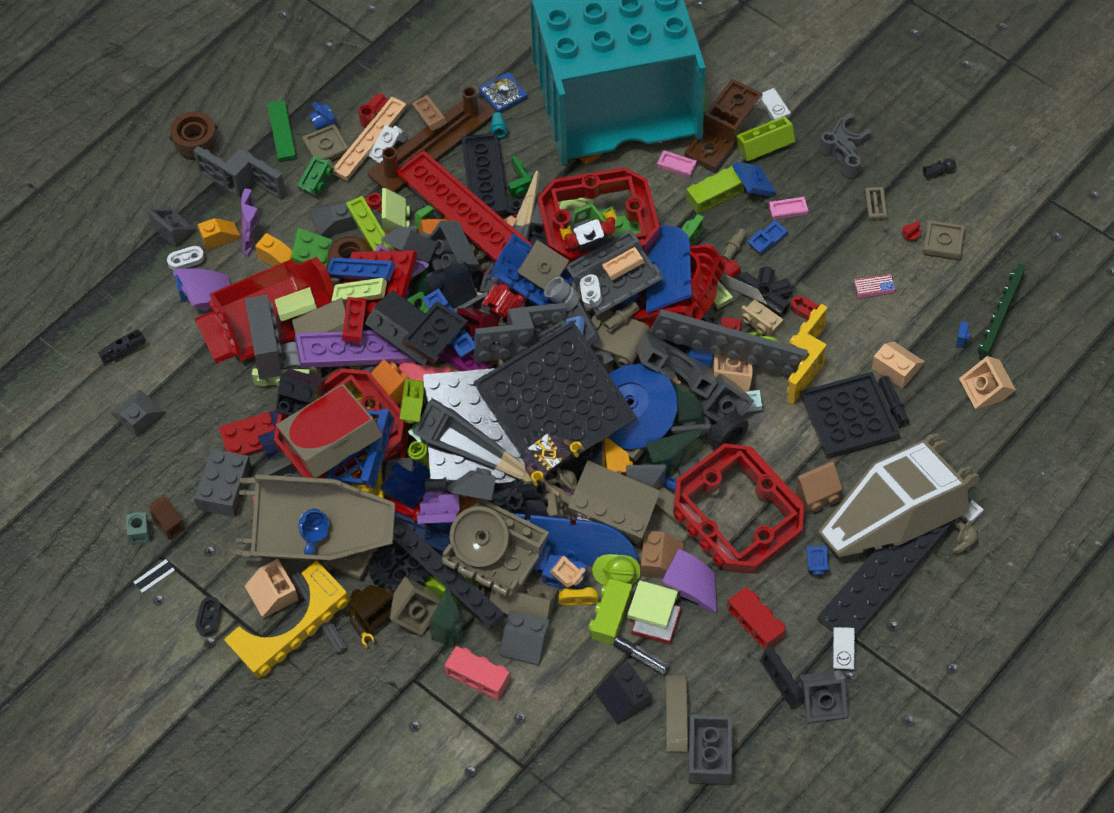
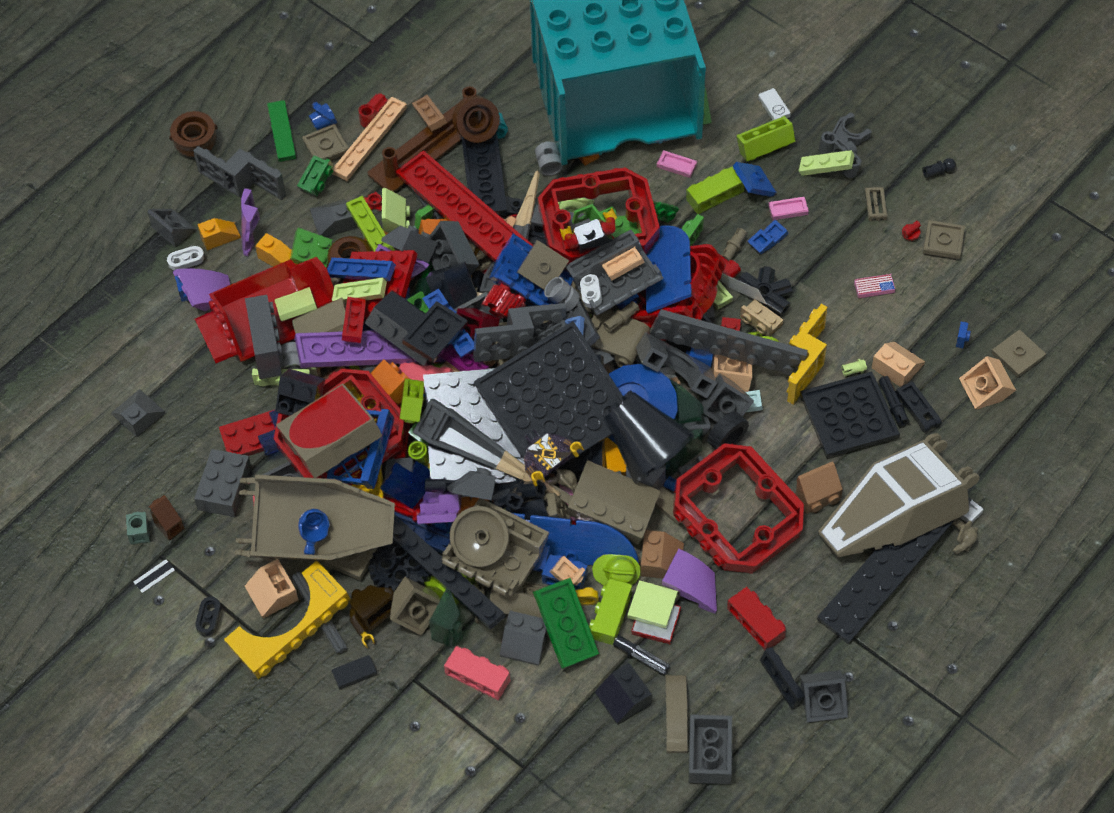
black hinge [98,329,147,363] -> none
white bracket [368,125,408,163] -> none
tile [479,72,528,113] -> none
green bracket [508,156,532,198] -> none
reddish brown bracket [684,79,763,171] -> none
red beam [791,296,820,321] -> none
blue bracket [806,546,829,574] -> none
white tile [833,628,854,669] -> none
dark green plate [978,263,1026,360] -> none
none -> black tile [331,655,377,690]
none -> reddish brown piece [452,95,500,142]
none -> green plate [533,578,599,669]
none -> light grey wheel [535,142,563,176]
none -> black cone [605,390,694,484]
none -> green bracket [653,201,679,223]
none -> yellowish green plate [799,150,854,176]
none -> yellowish green pin [841,359,867,377]
none -> black plate [896,381,942,433]
none -> dark tan plate [991,329,1046,378]

